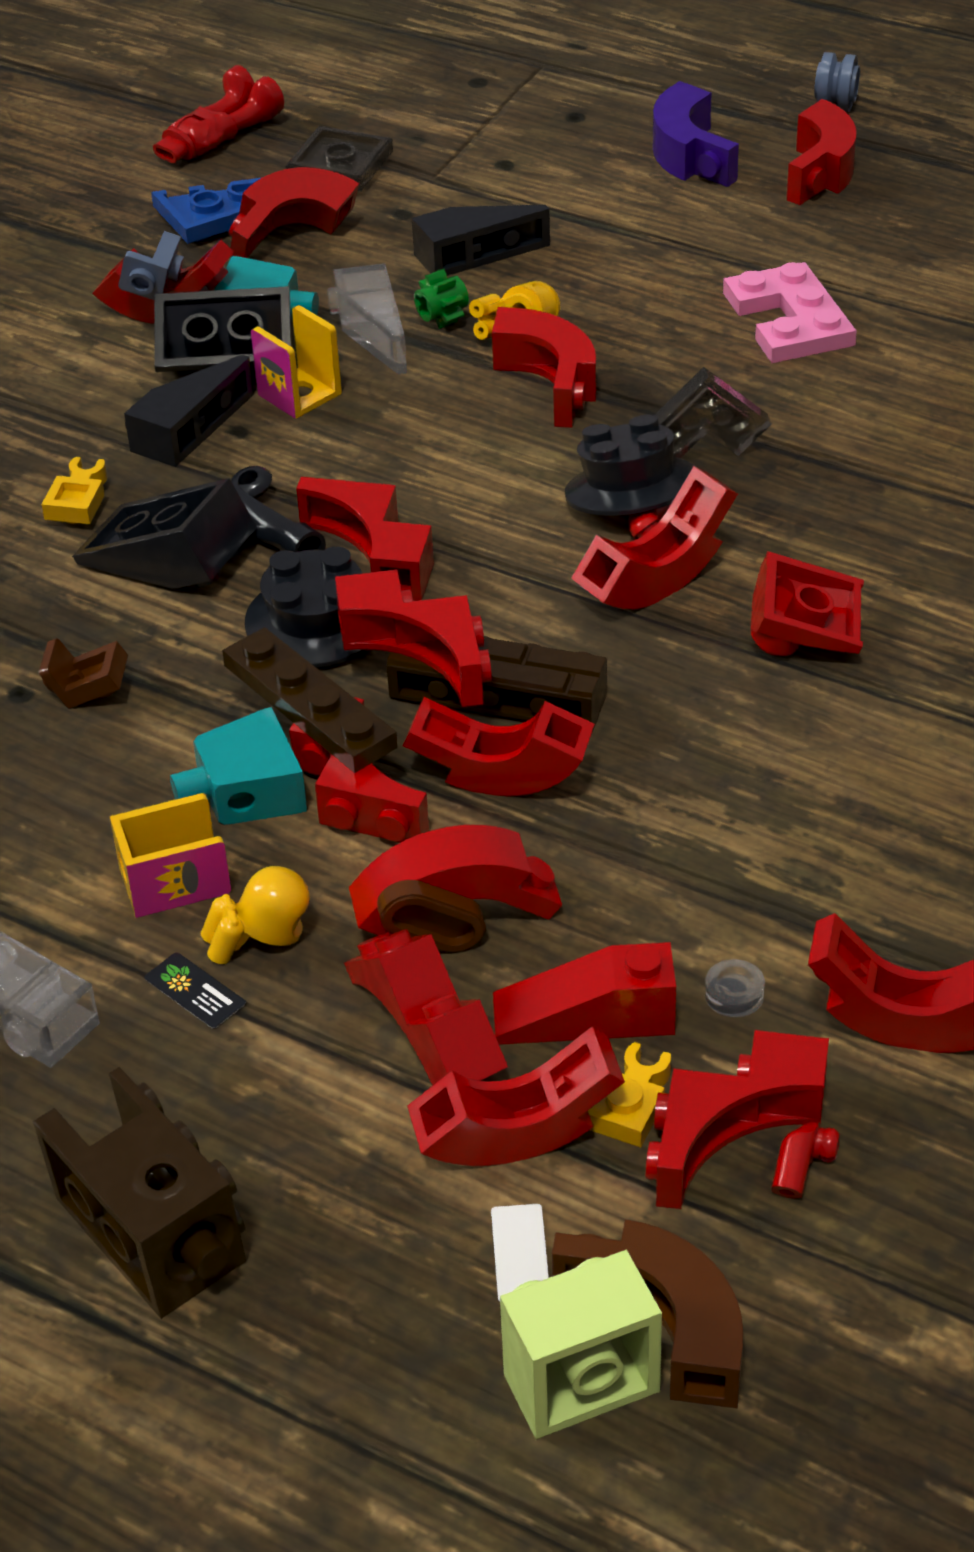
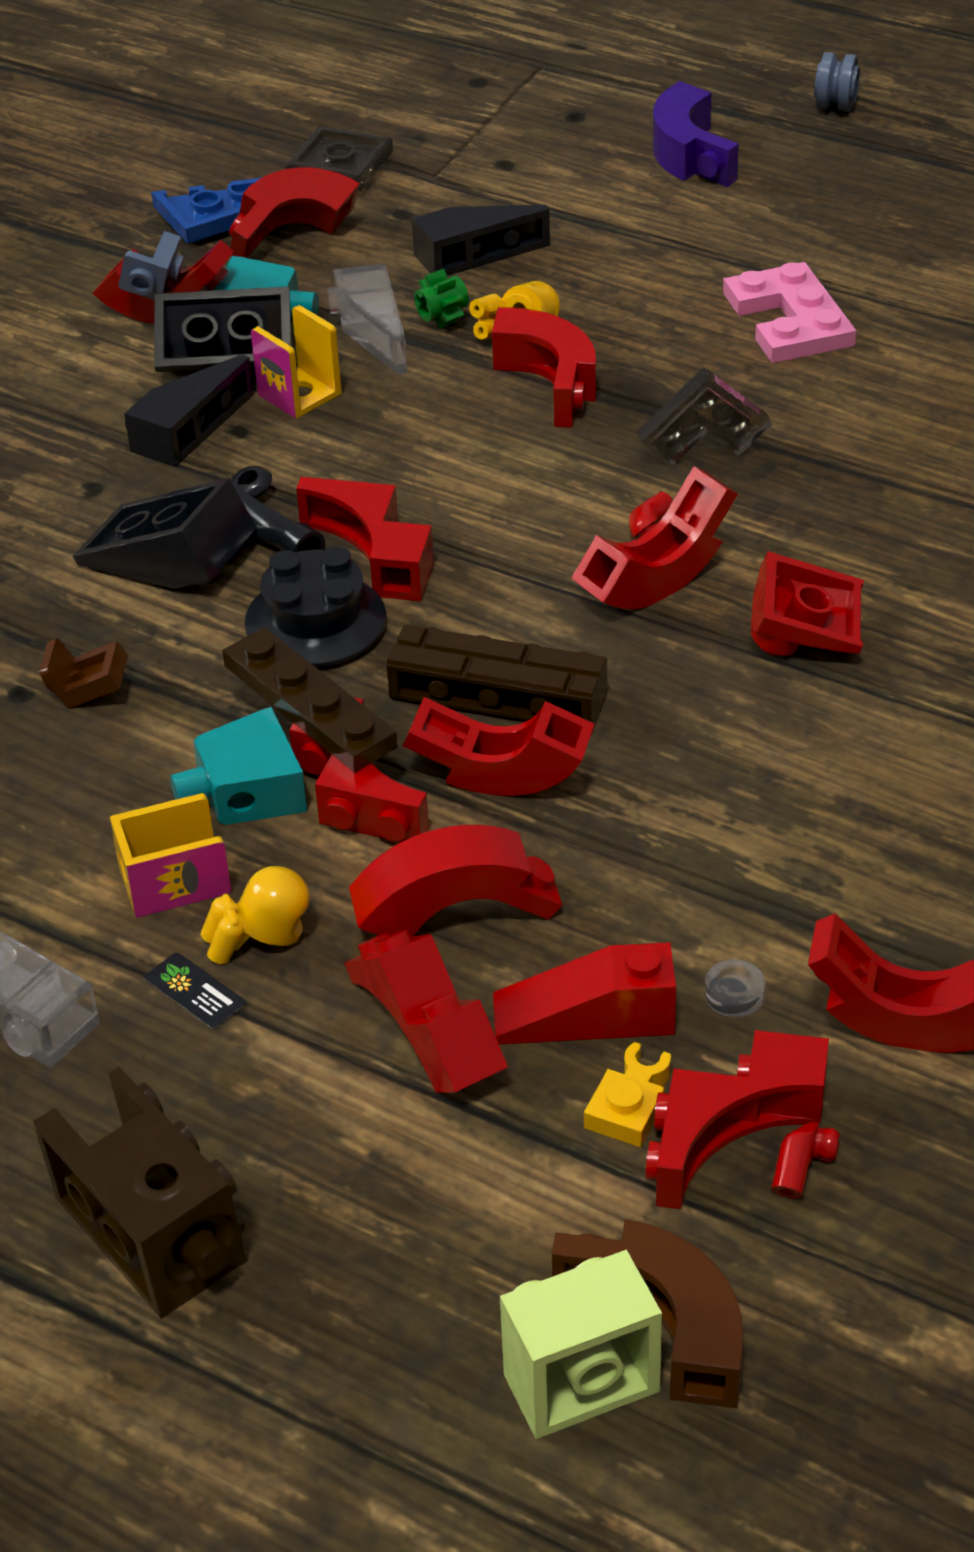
yellow plate [41,457,107,524] -> none
red piece [153,65,285,163] -> none
red arch [335,569,492,707] -> none
reddish brown tile [377,880,486,952] -> none
red arch [407,1026,625,1166] -> none
white sticker [491,1204,549,1301] -> none
black piece [565,414,694,516] -> none
red arch [787,99,857,205] -> none

